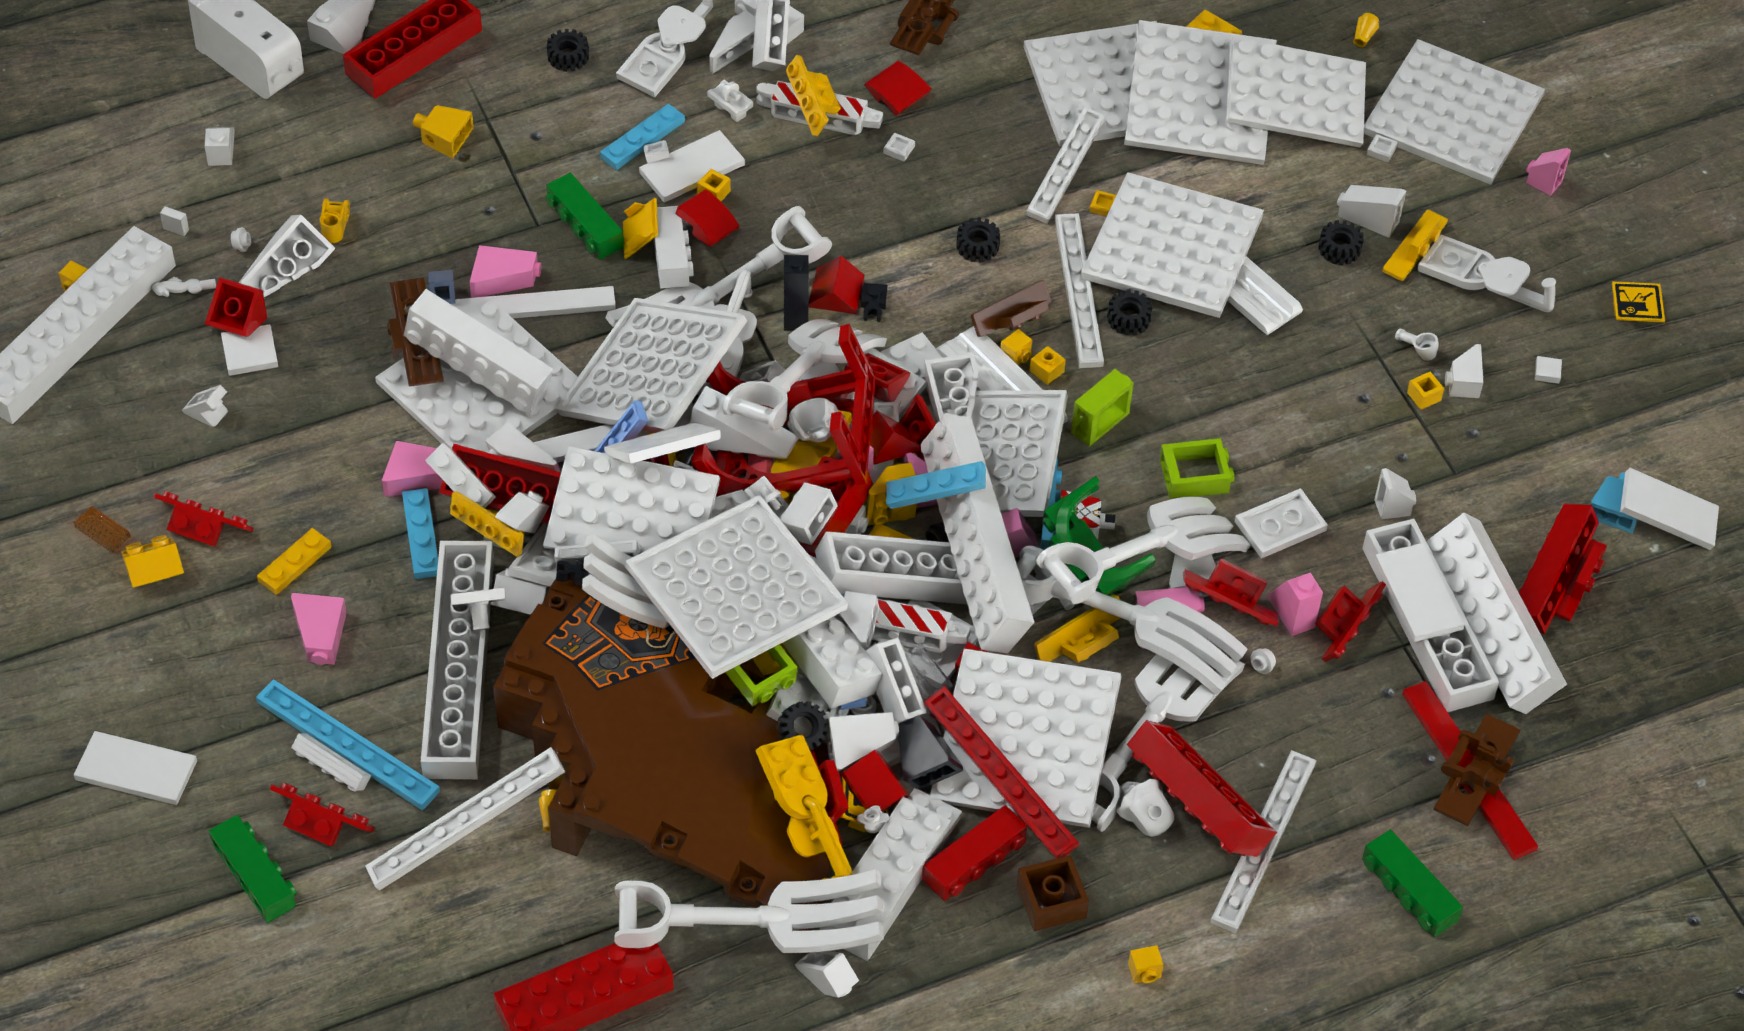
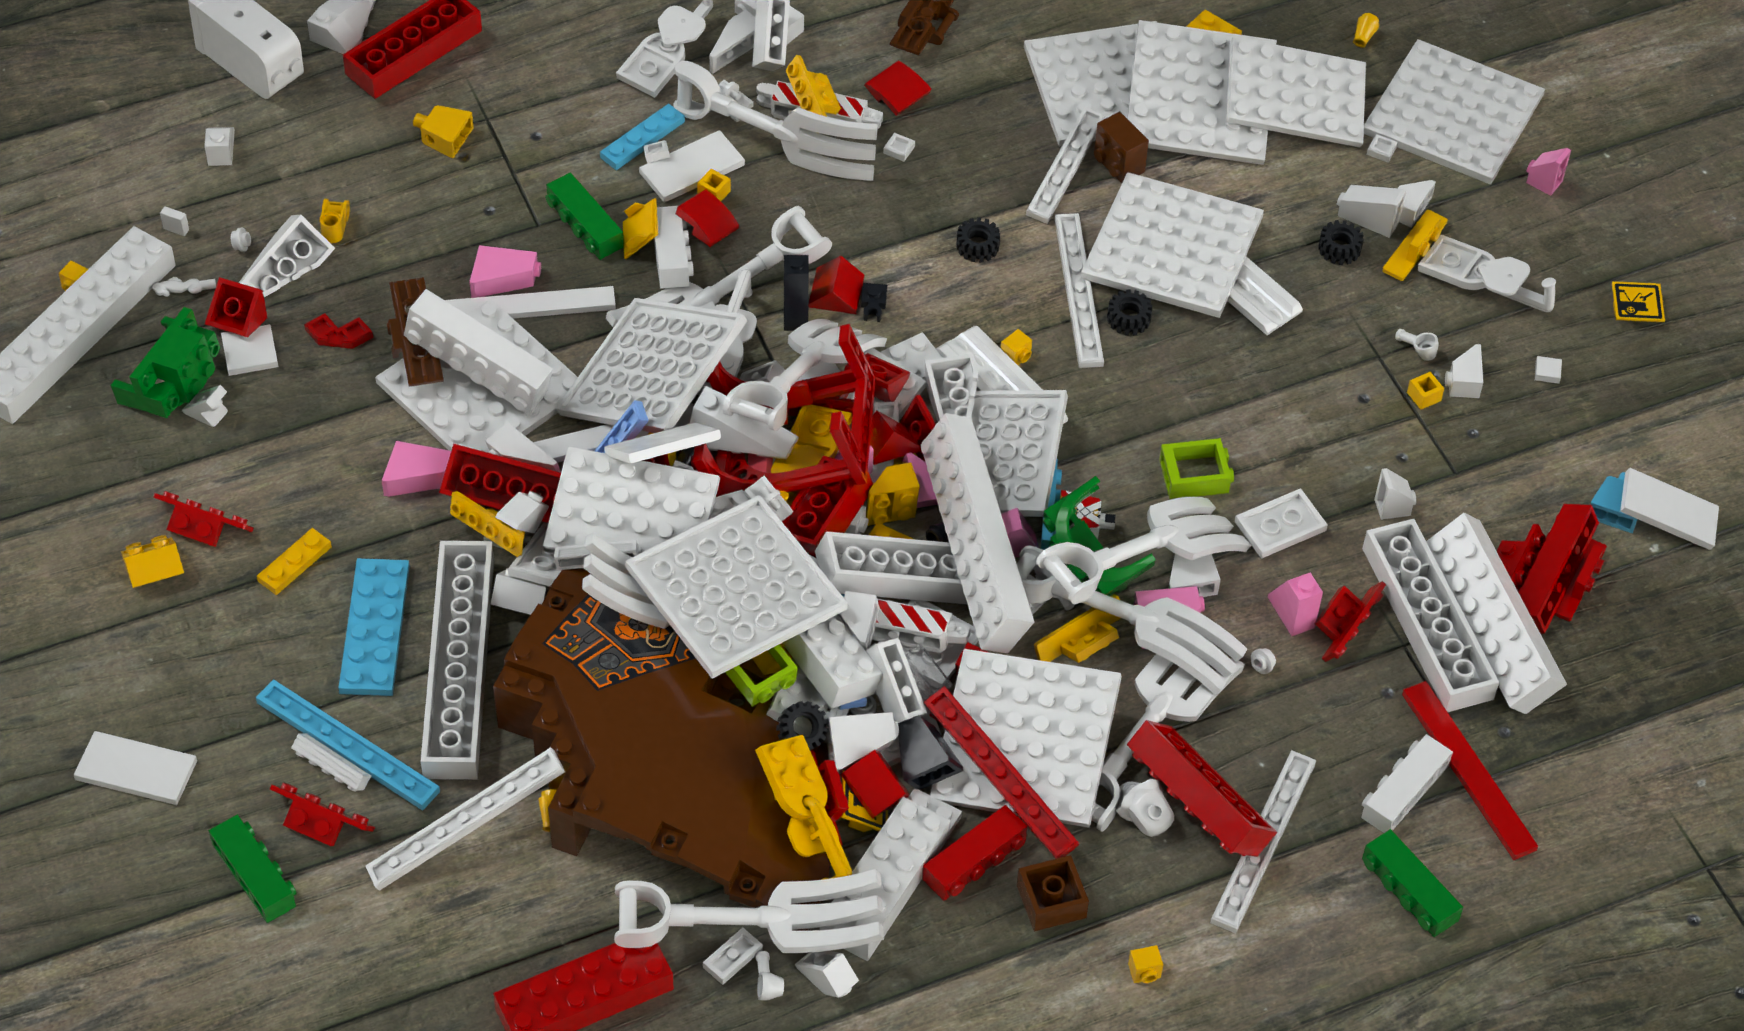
clear orange tile [74,506,130,553] -> none
bright pink slope [291,593,347,665] -> none
medium azure plate [402,488,438,579] -> none
white plate [425,442,496,508] -> none
sand blue brick [428,270,455,304] -> none
white tile [450,588,505,630] -> none
black tyre [547,29,589,72] -> none
black plate [556,560,600,586] -> none
white brick [780,482,838,545] -> none
white hair [788,398,838,443] -> none
white plate [857,806,889,833] -> none
medium azure plate [886,461,986,509] -> none
reddish brown bracket [971,280,1051,337] -> none
yellow plate [1029,346,1066,385] -> none
lime window [1071,369,1134,447] -> none
yellow tile [1089,190,1117,217] -> none
red bracket [1183,558,1279,626] -> none
white tile [1374,543,1464,642] -> none
reddish brown piece [1433,713,1520,826] -> none
none -> green piece [110,307,221,418]
none -> red tile [304,313,374,349]
none -> medium azure plate [339,558,410,696]
none -> white piece [673,61,877,181]
none -> white plate [703,927,763,985]
none -> white bar [756,951,784,1000]
none -> reddish brown brick [1094,111,1149,183]
none -> white brick [1361,734,1453,833]
none -> white slope [1398,180,1436,228]
none -> red bracket [1497,524,1546,593]

